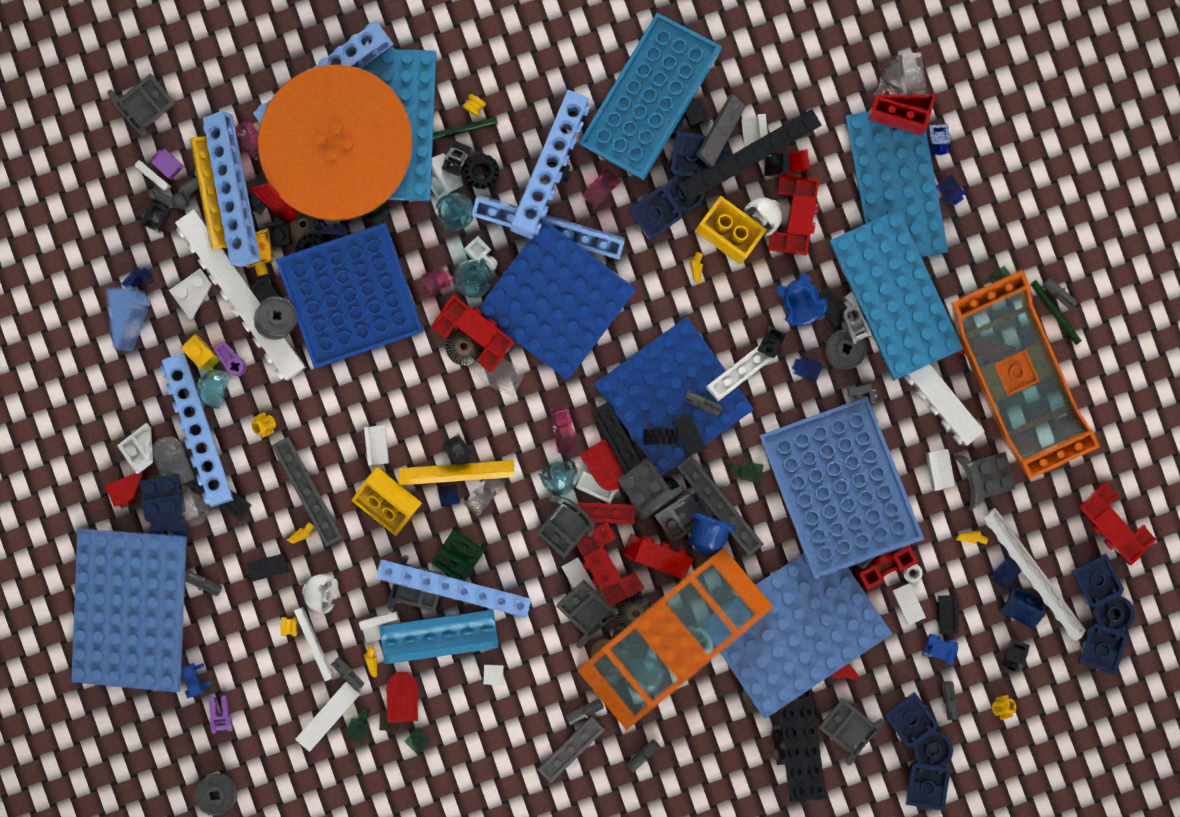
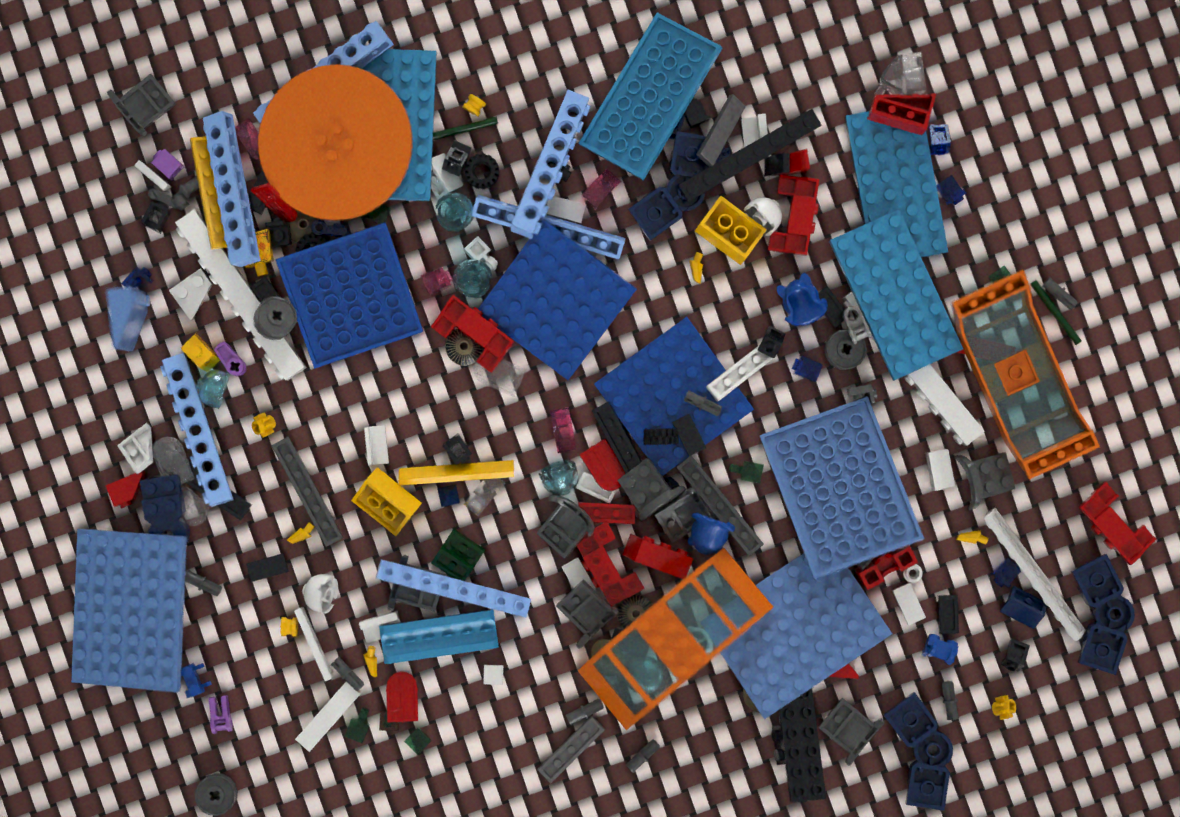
none -> white tile [546,196,586,224]

